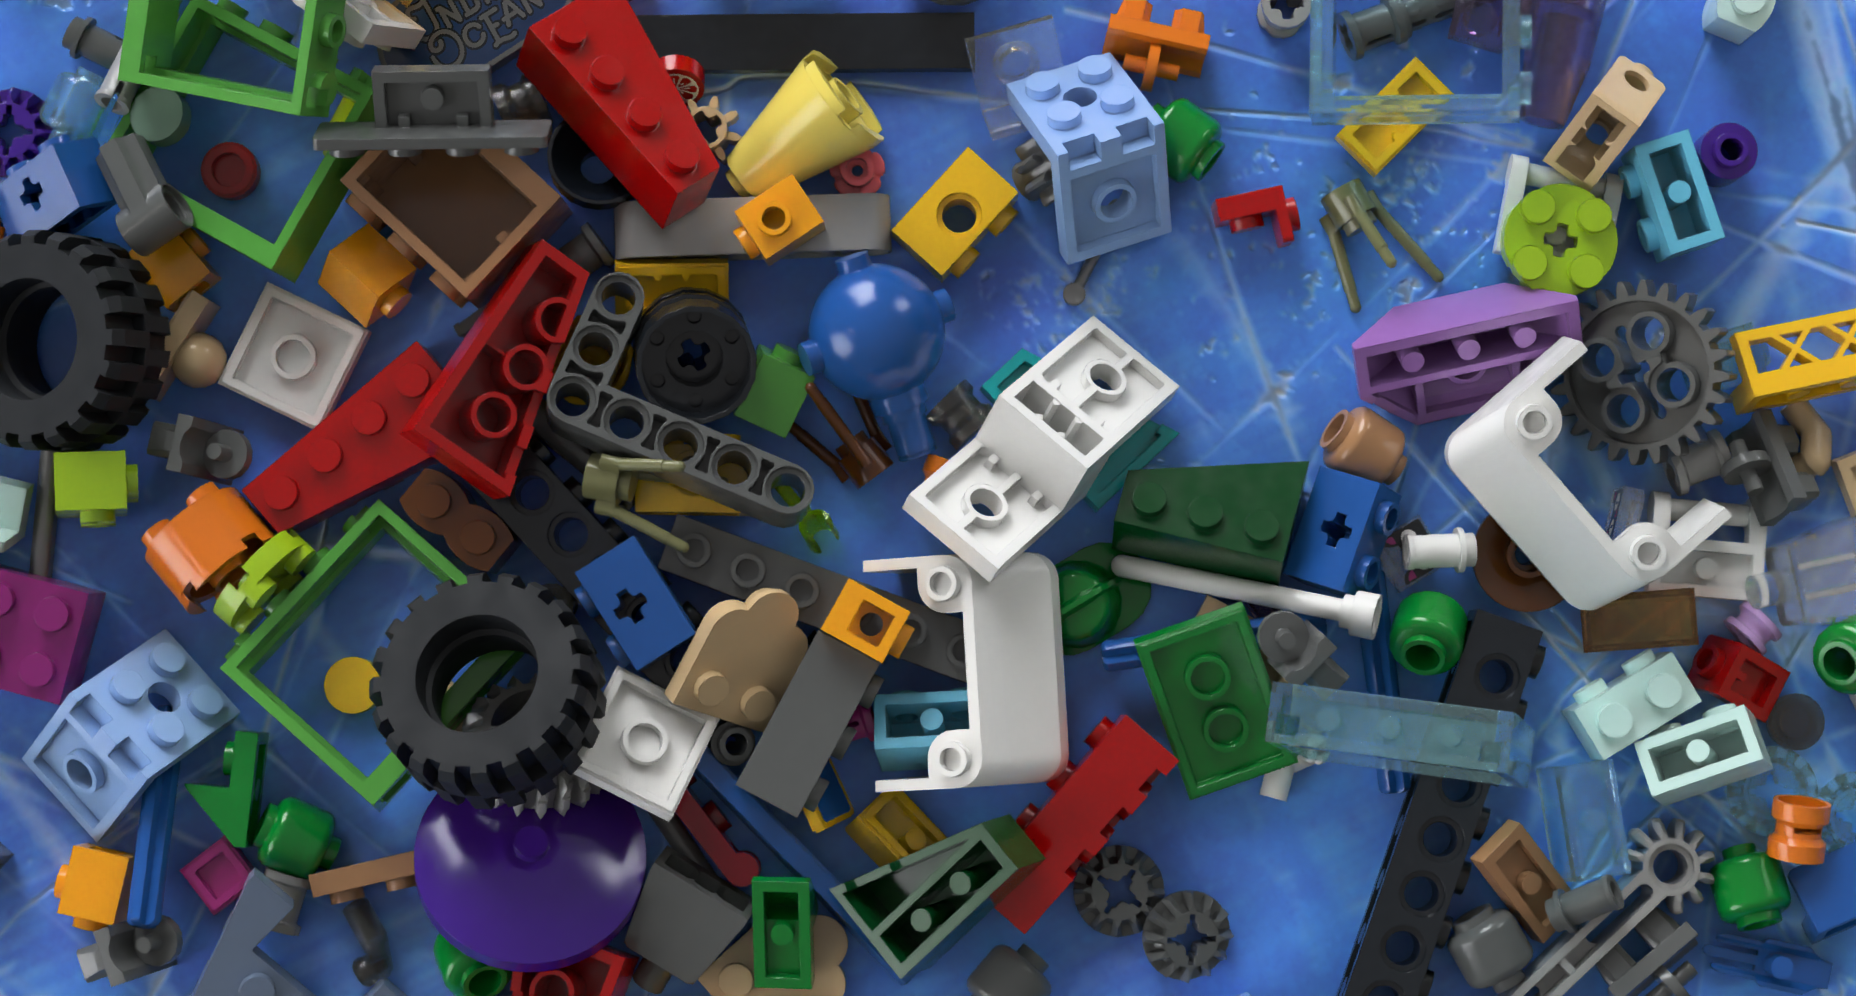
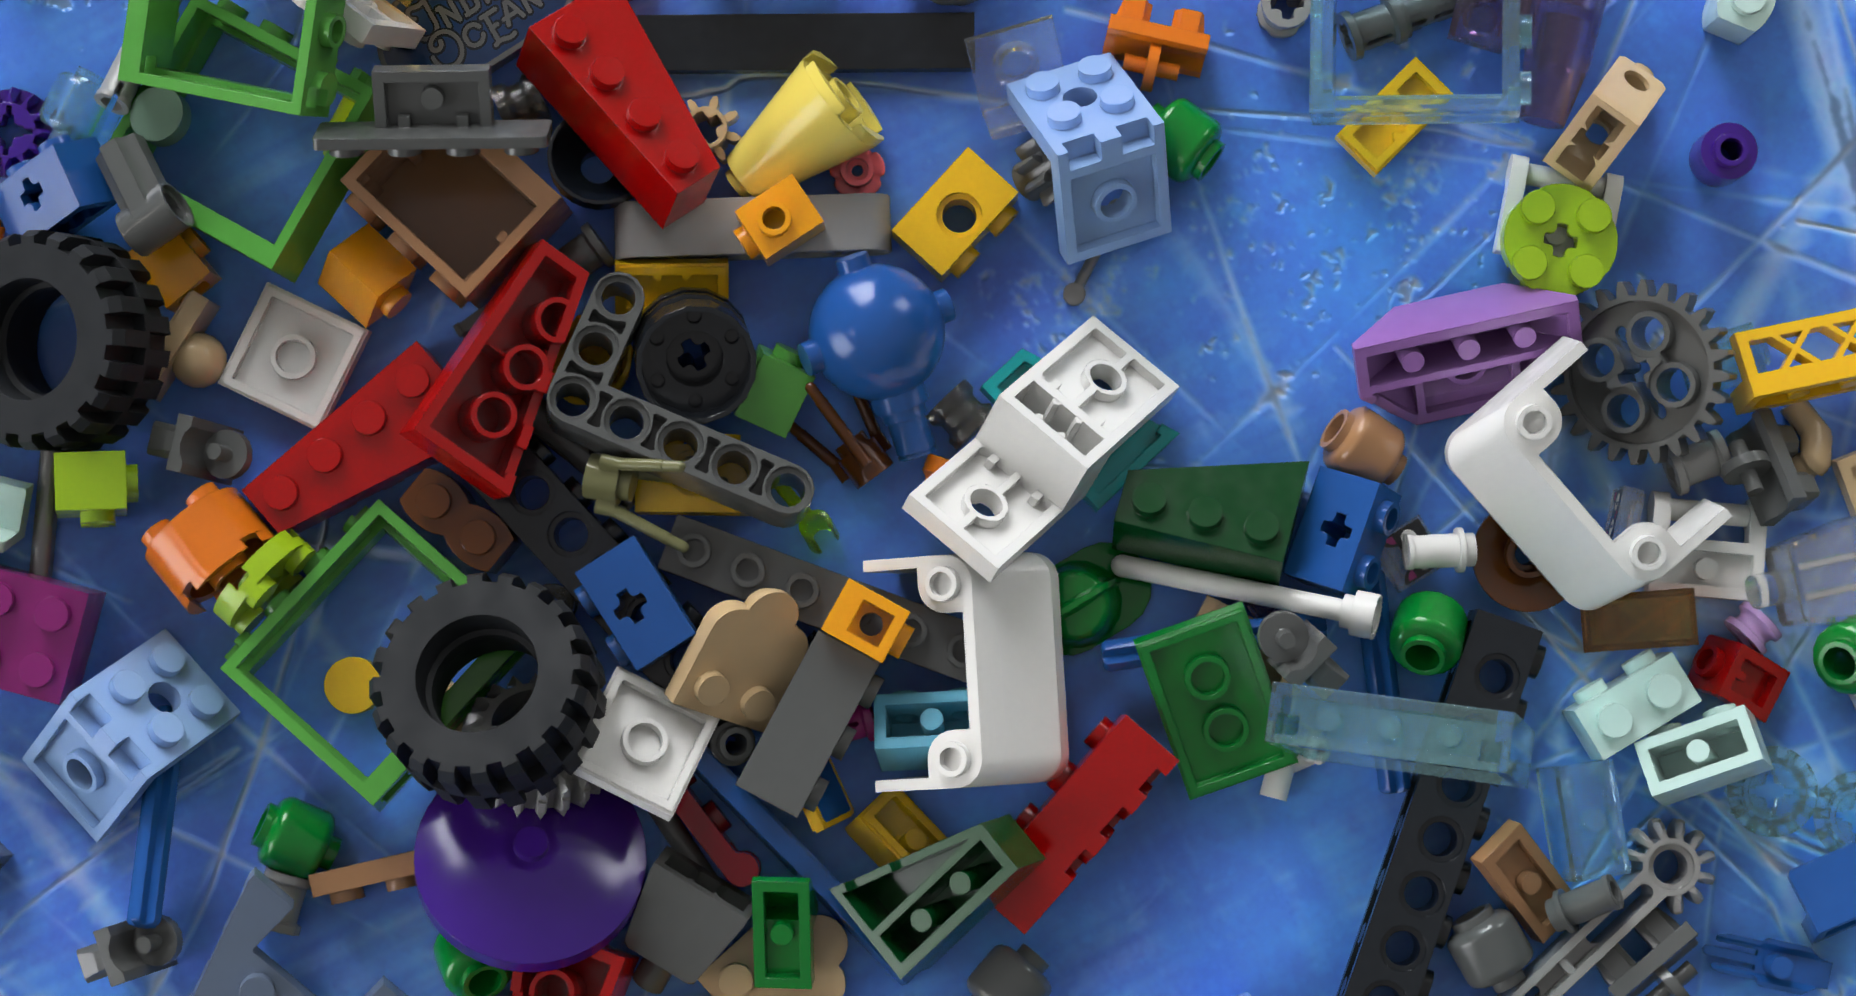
light orange brick [54,843,135,931] -> none
dark grey pin [62,16,123,69] -> none
dark pink tile [179,835,254,915] -> none
green slope [184,730,269,848] -> none
red tile [201,142,261,201] -> none
clear smoke arm [342,898,393,987] -> none
red tile [660,54,705,107] -> none
dark grey gear [1073,845,1165,937] -> none
dark grey gear [1142,890,1234,983] -> none
red bracket [1211,185,1301,248] -> none
olive plant [1319,178,1444,313] -> none
medium azure brick [1618,129,1725,263] -> none
green head [1708,843,1791,932] -> none
clear smoke plate [1766,693,1825,750] -> none
orange wheel [1766,794,1832,865] -> none

